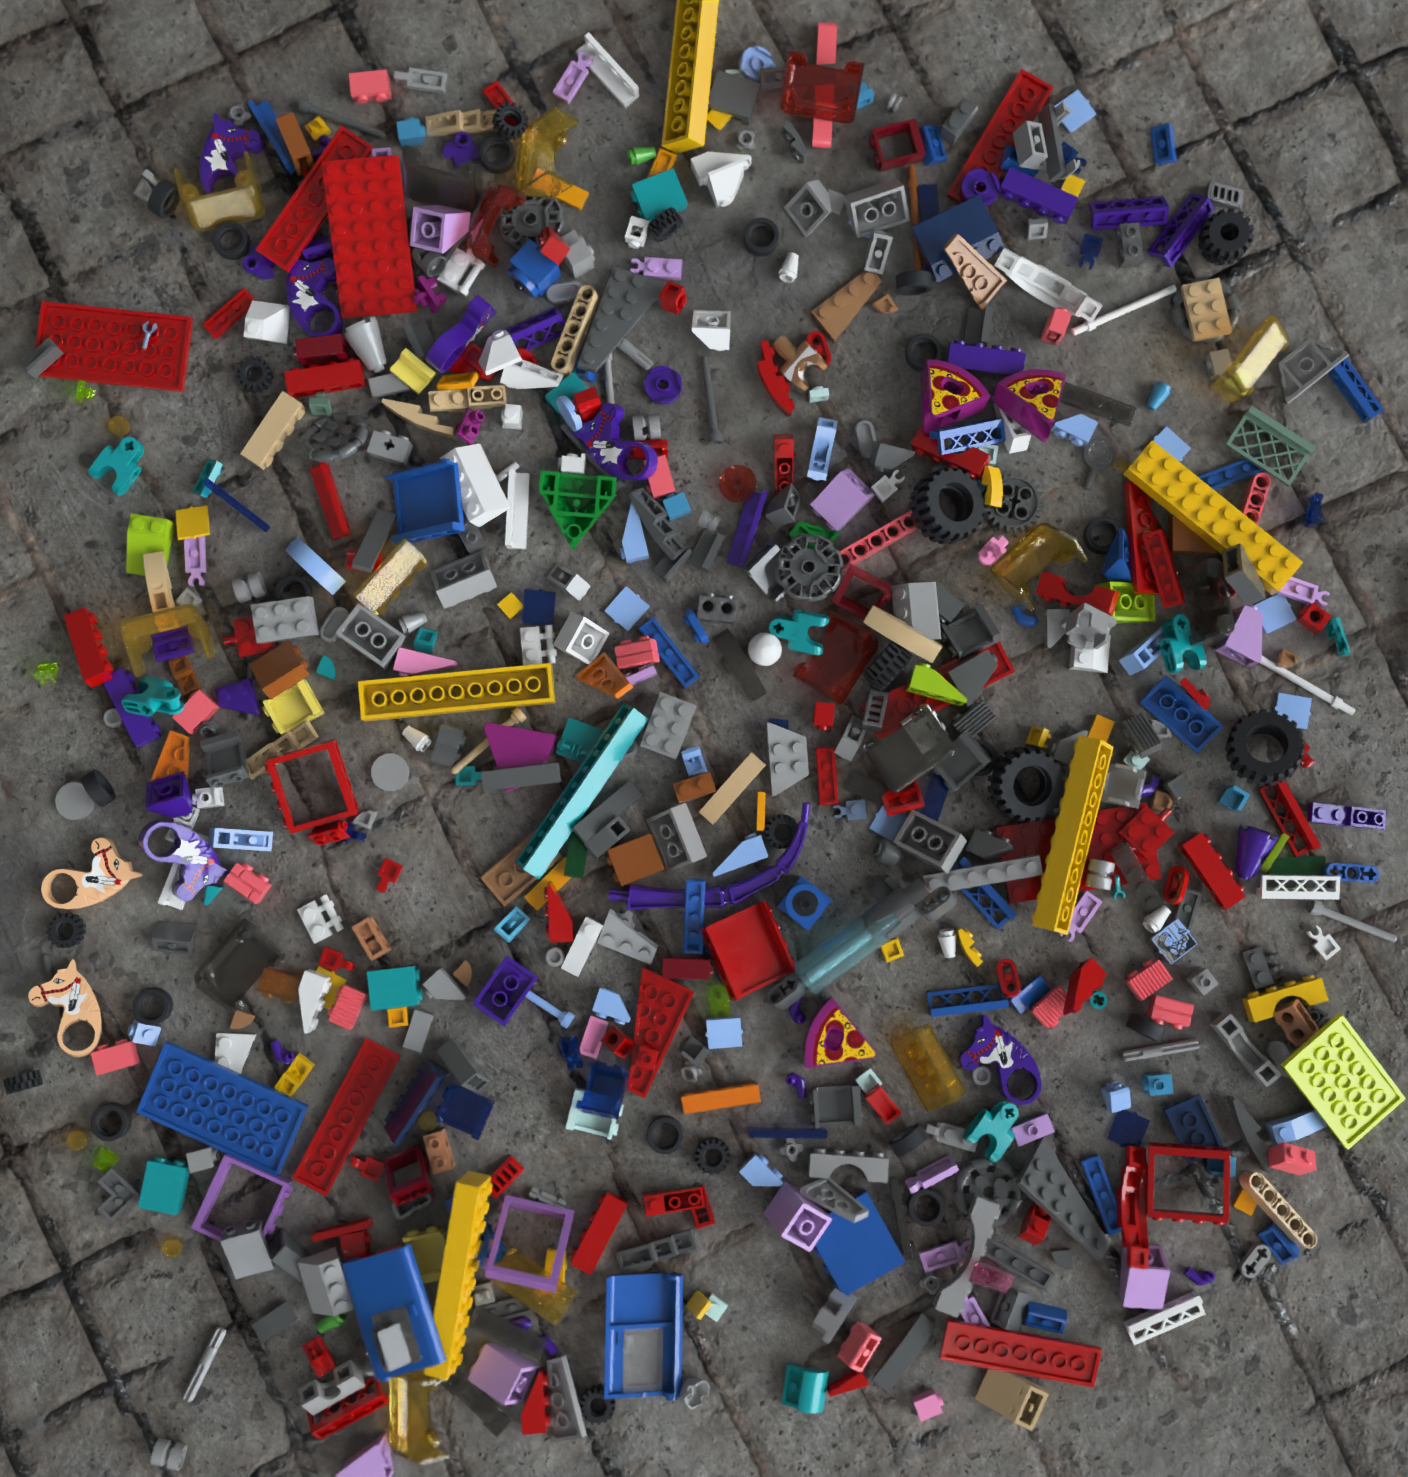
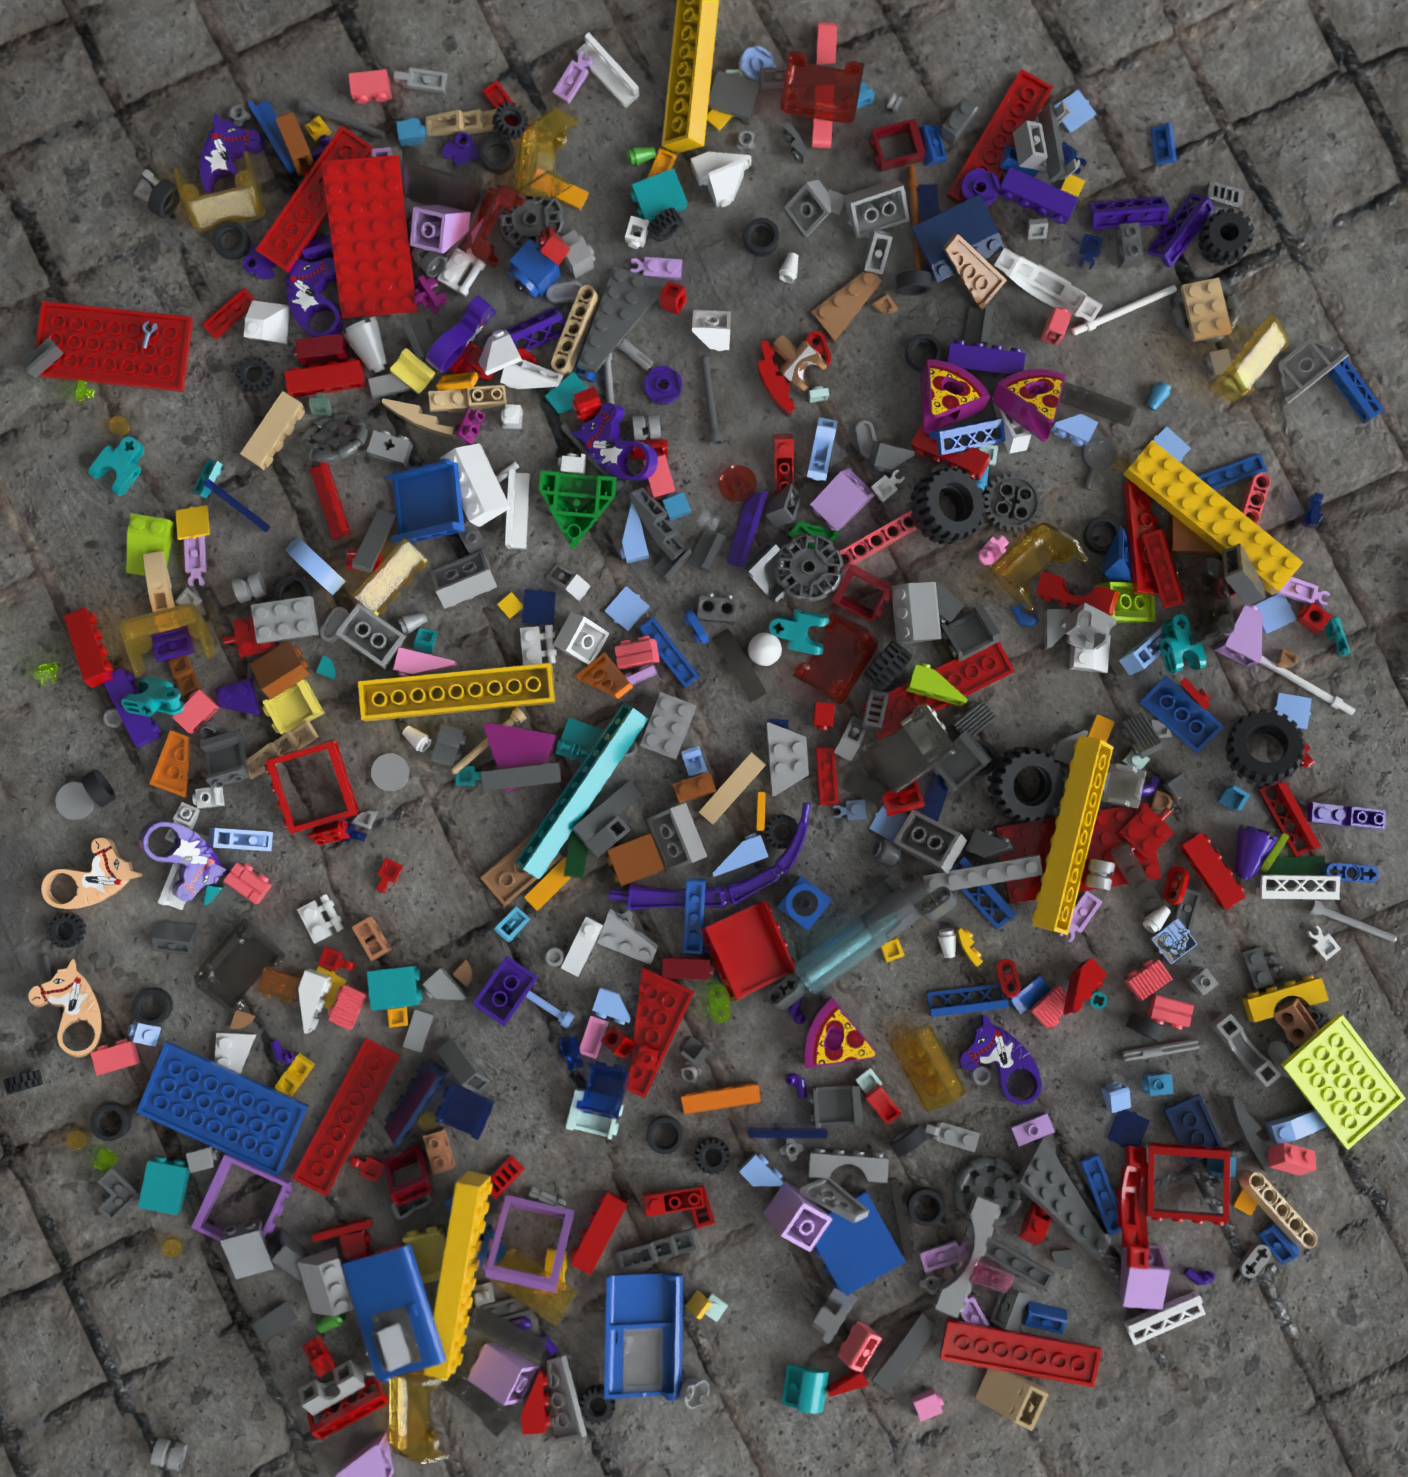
dark purple slope [146,771,193,818] -> none
light grey axle [182,1326,227,1402] -> none
red slope [544,881,574,943] -> none
light blue tile [556,395,582,432] -> none
light blue piece [705,1016,743,1049] -> none
tan slope [863,605,942,663] -> none
lavender plate [905,1154,959,1194] -> none
dark grey slope [946,649,998,707] -> none
teal piece [963,1101,1019,1163] -> none
yellow slope [982,465,1003,508] -> none
yellow tile [1025,726,1051,748] -> none
teal hand [1111,875,1125,900] -> none
sand green fence [1224,406,1316,487] -> none

